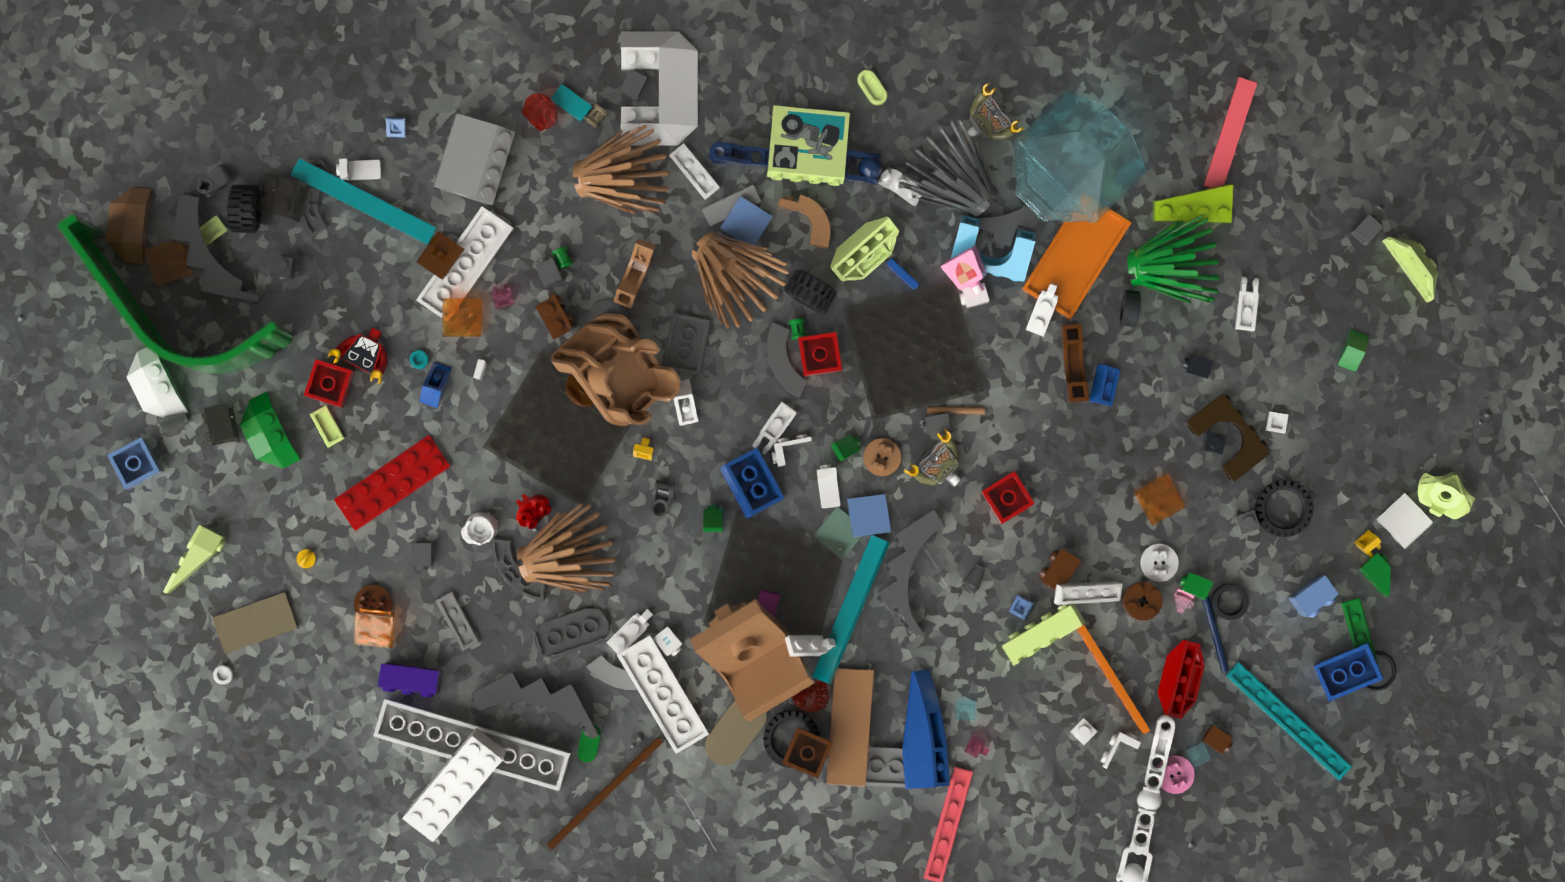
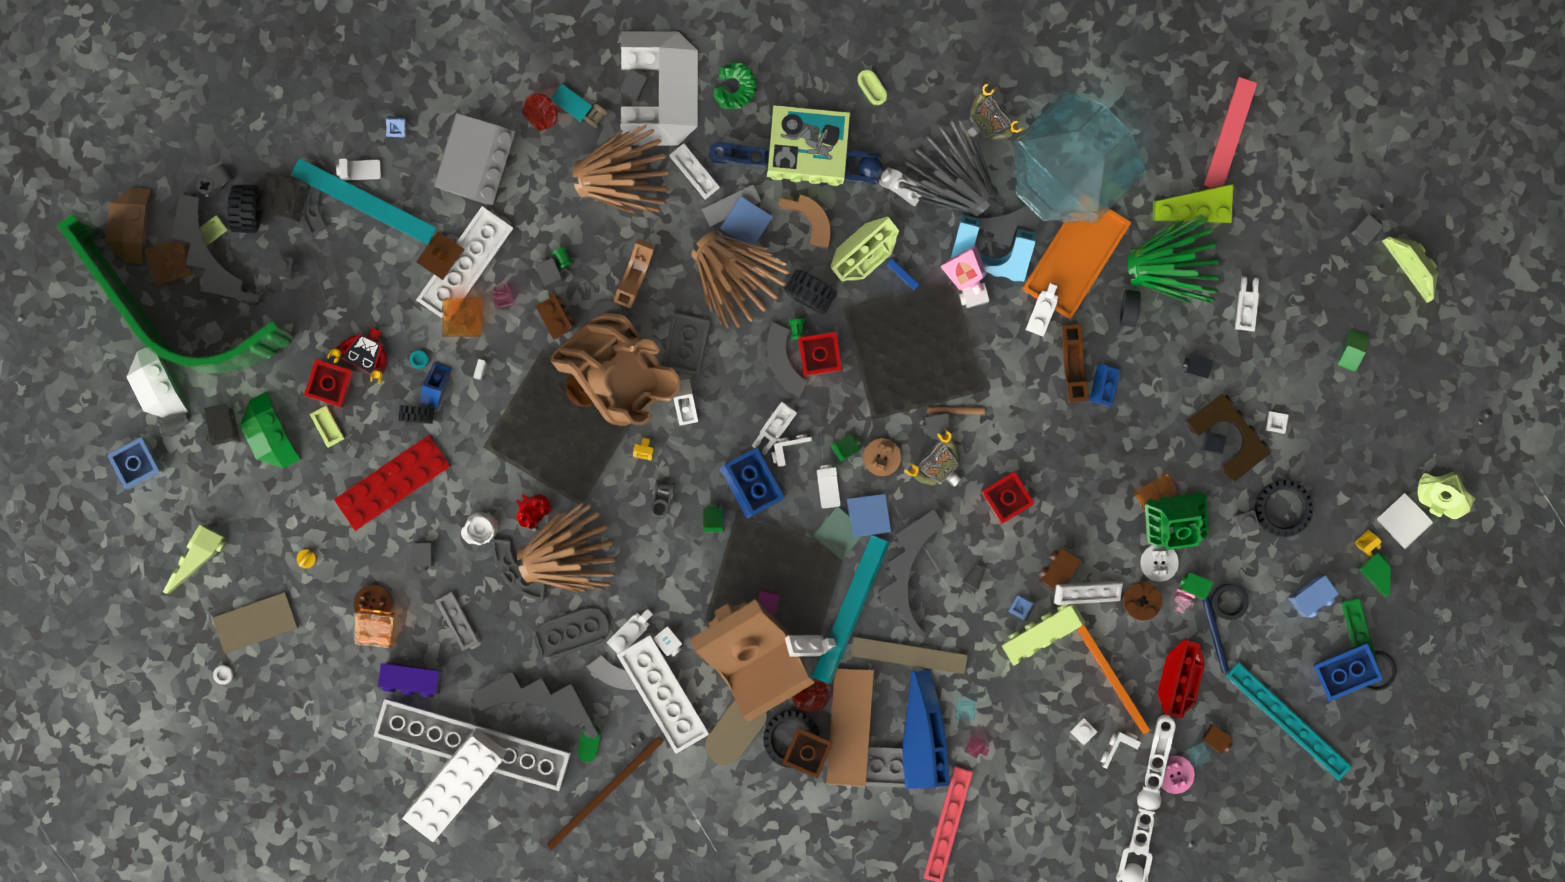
none -> black tyre [398,405,434,424]
none -> green piece [713,62,757,109]
none -> dark tan tile [851,637,968,674]
none -> green slope [1145,491,1209,550]

